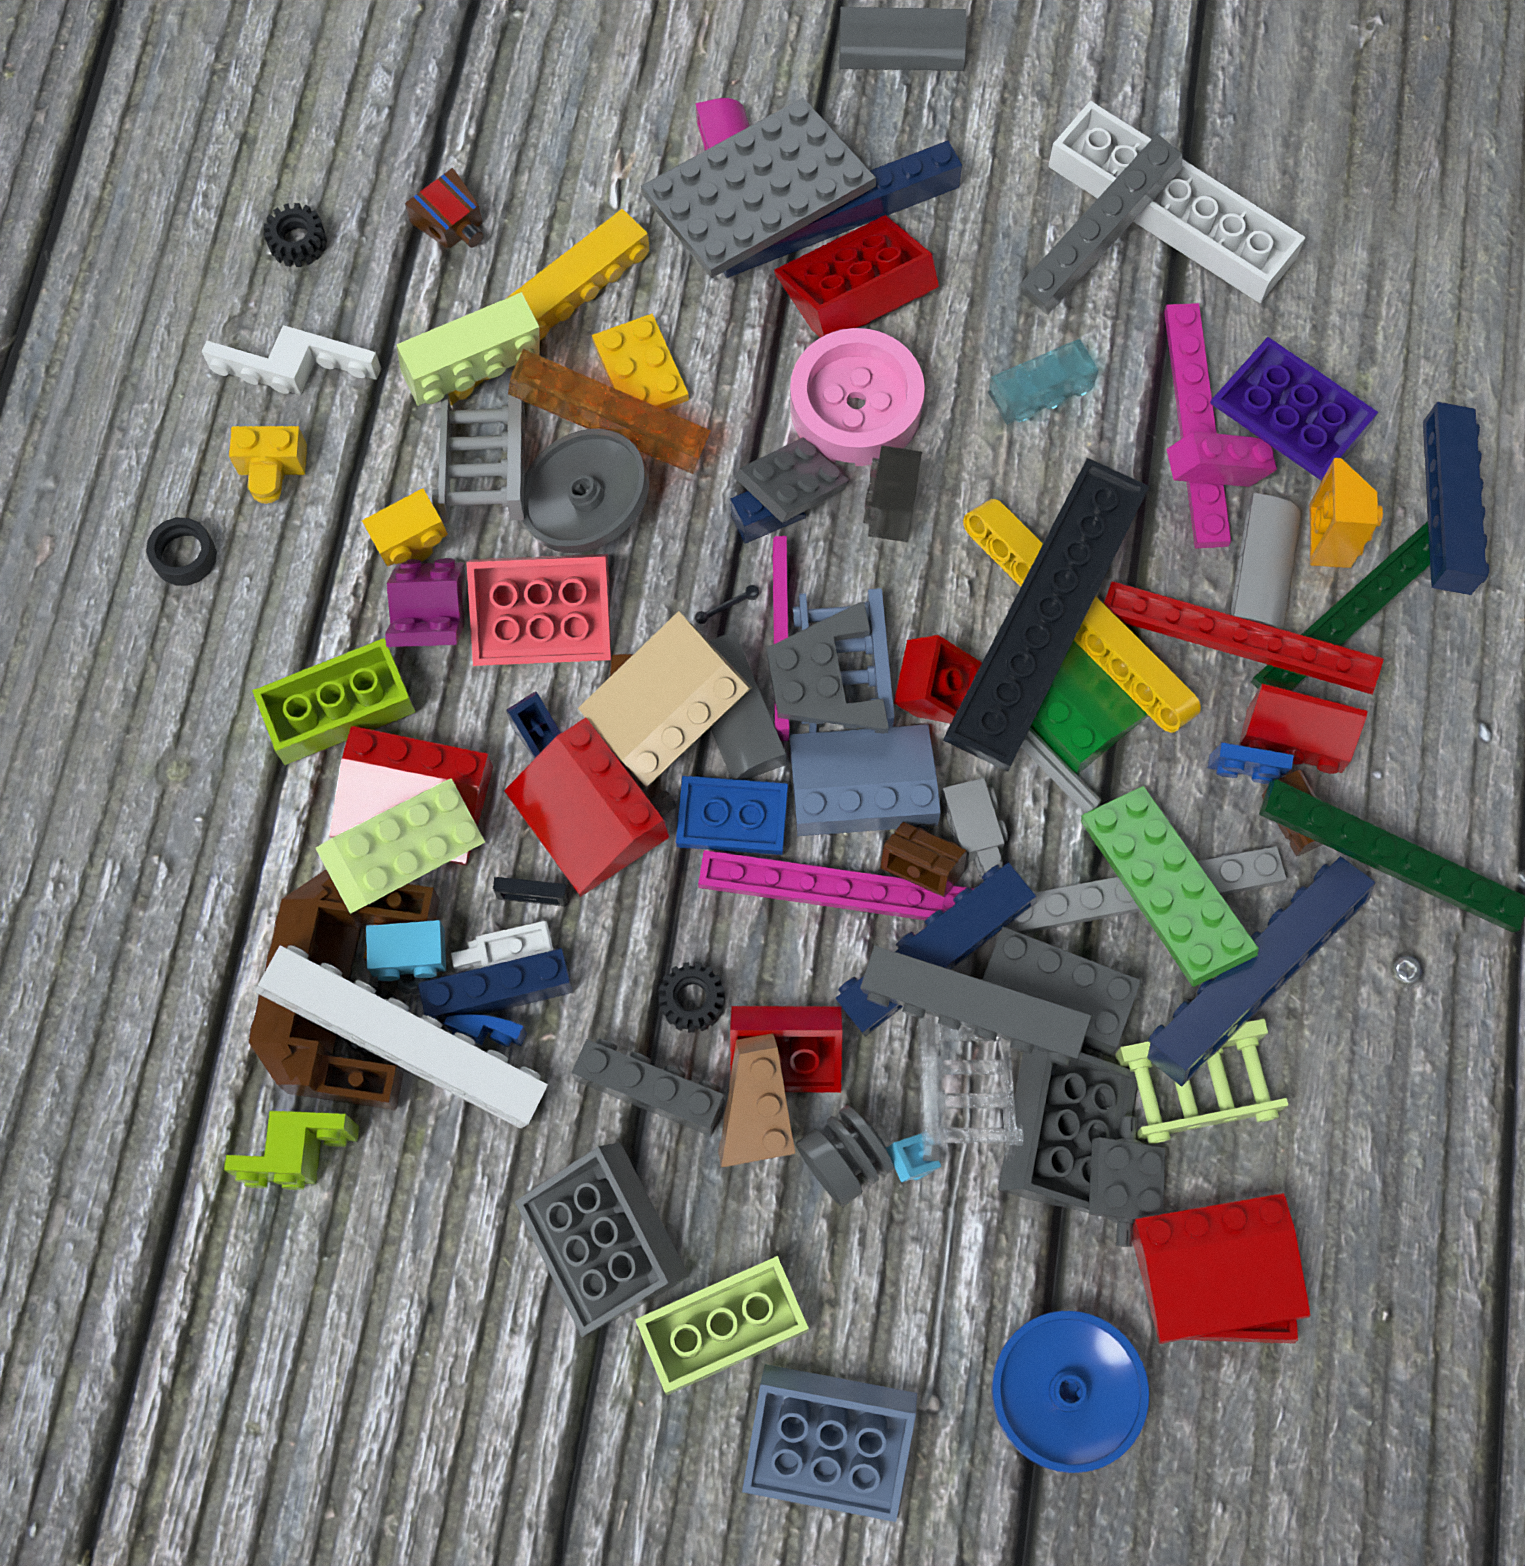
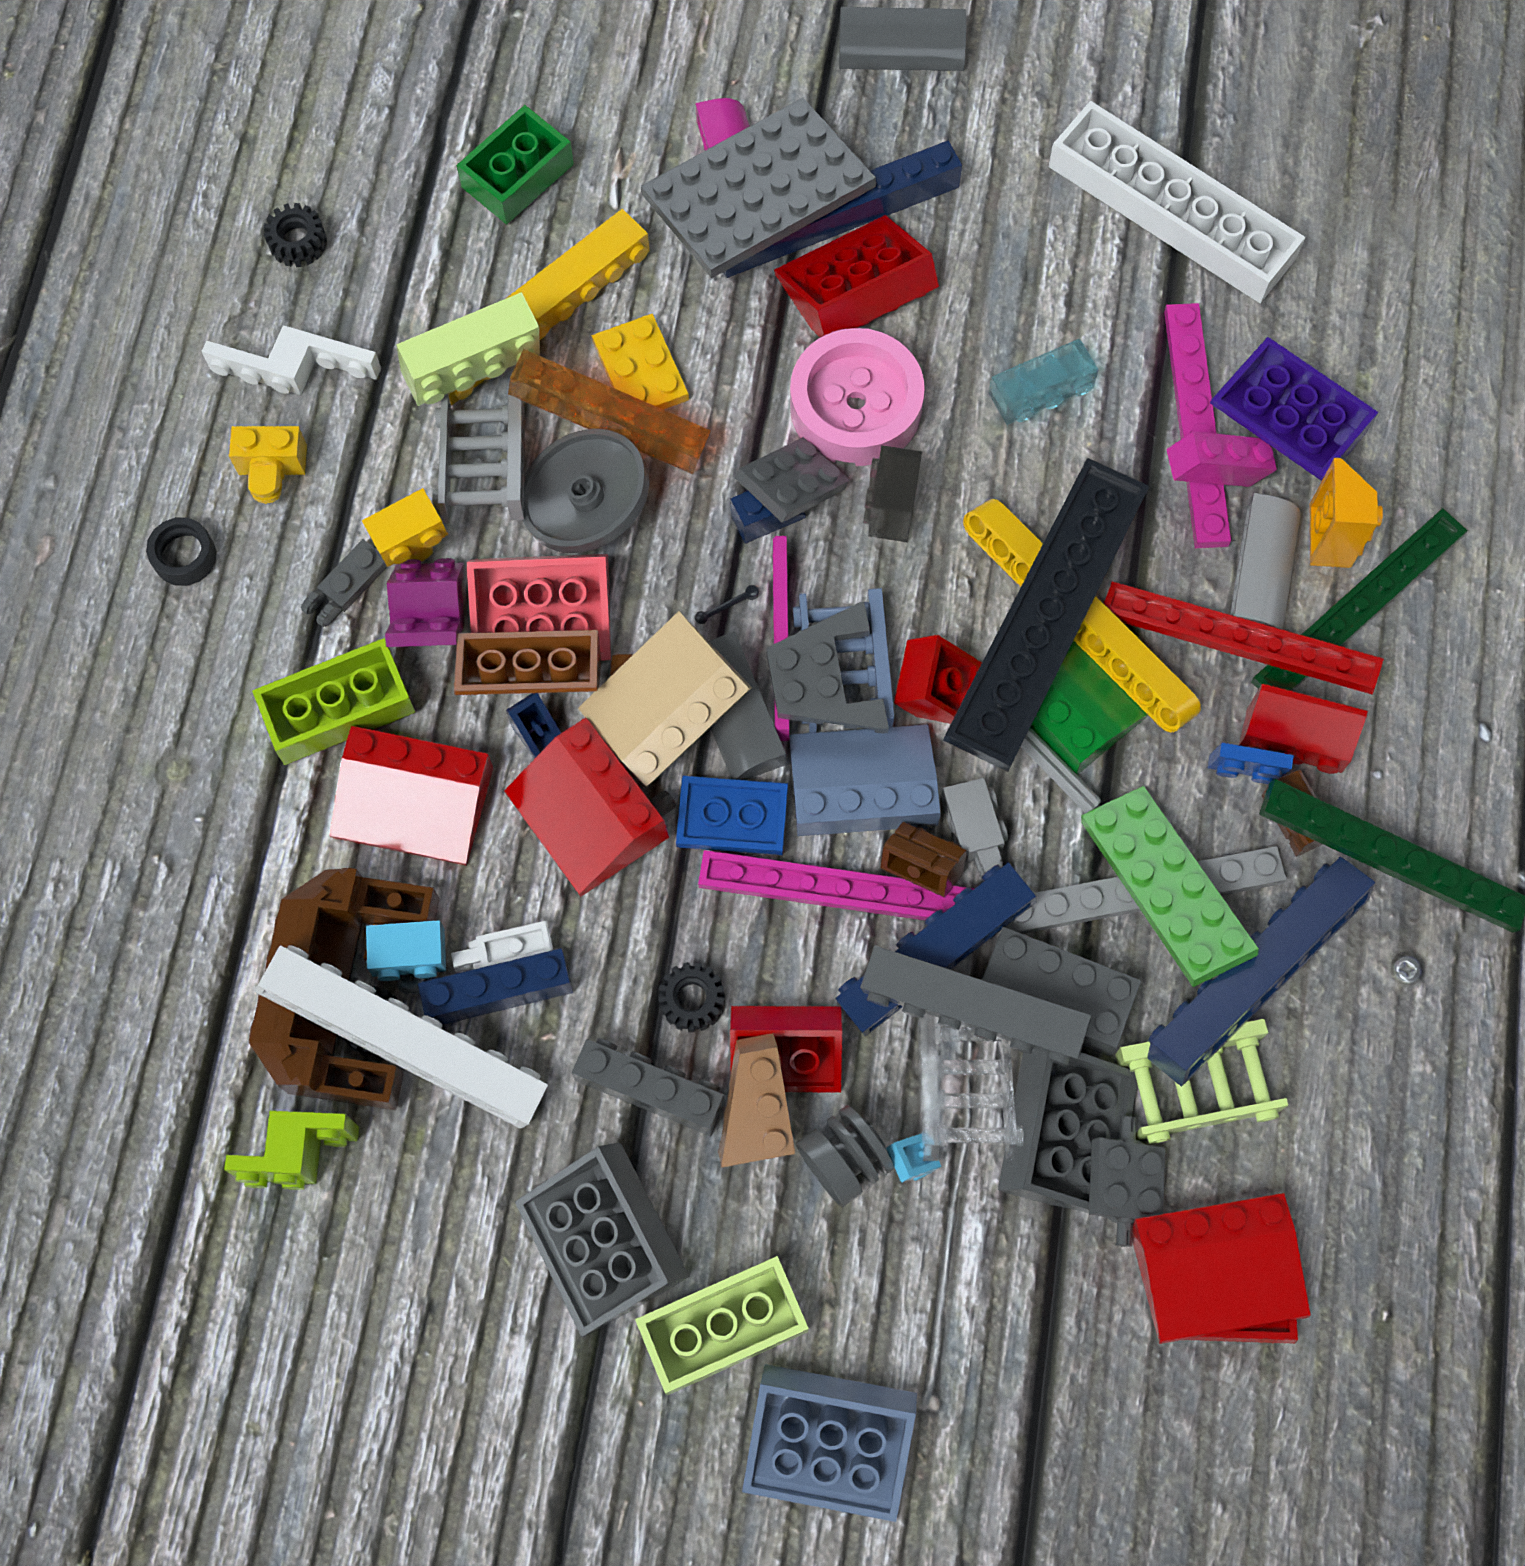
yellowish green brick [315,778,485,913] -> none
reddish brown torso [405,168,484,248] -> none
blue slope [444,1014,527,1047] -> none
black tile [493,877,569,907] -> none
blue dish [991,1311,1149,1473] -> none
dark grey brick [1020,133,1182,315] -> none
dark blue brick [1423,402,1489,595] -> none
none -> dark grey hinge [300,539,387,627]
none -> dark orange slope [454,630,601,695]
none -> green brick [456,105,574,225]

